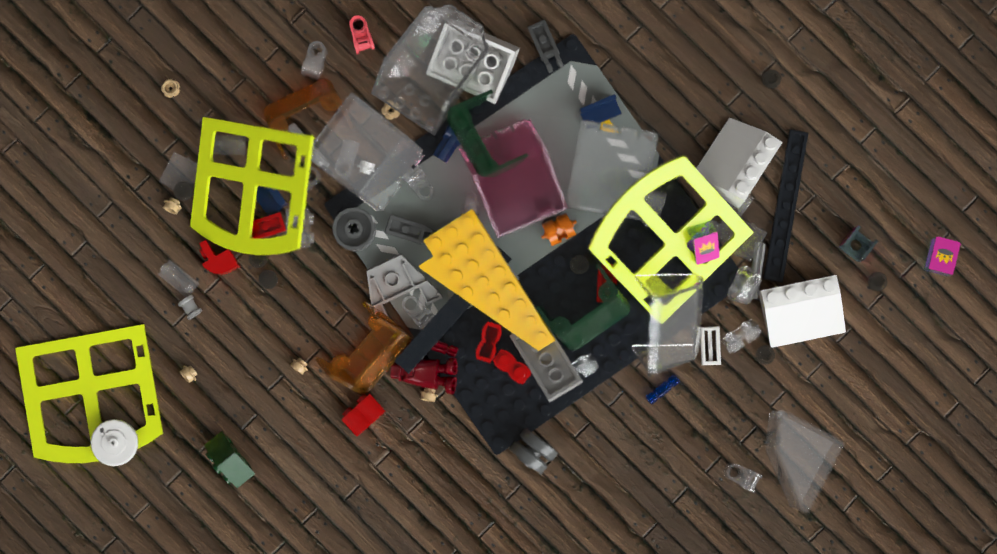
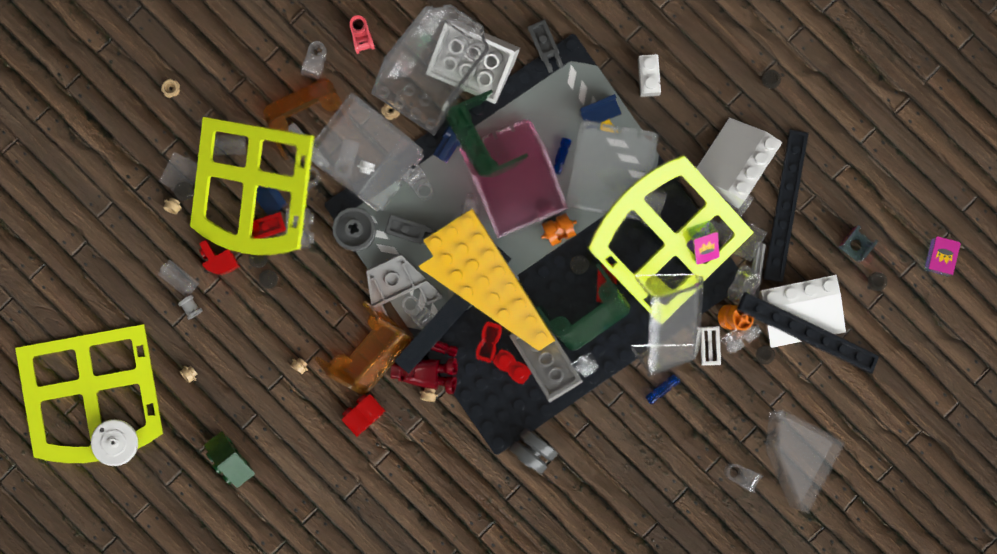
none -> clear blue axle [551,138,571,175]
none -> white brick [638,55,661,97]
none -> orange wheel [718,305,754,330]
none -> black tile [737,292,879,374]

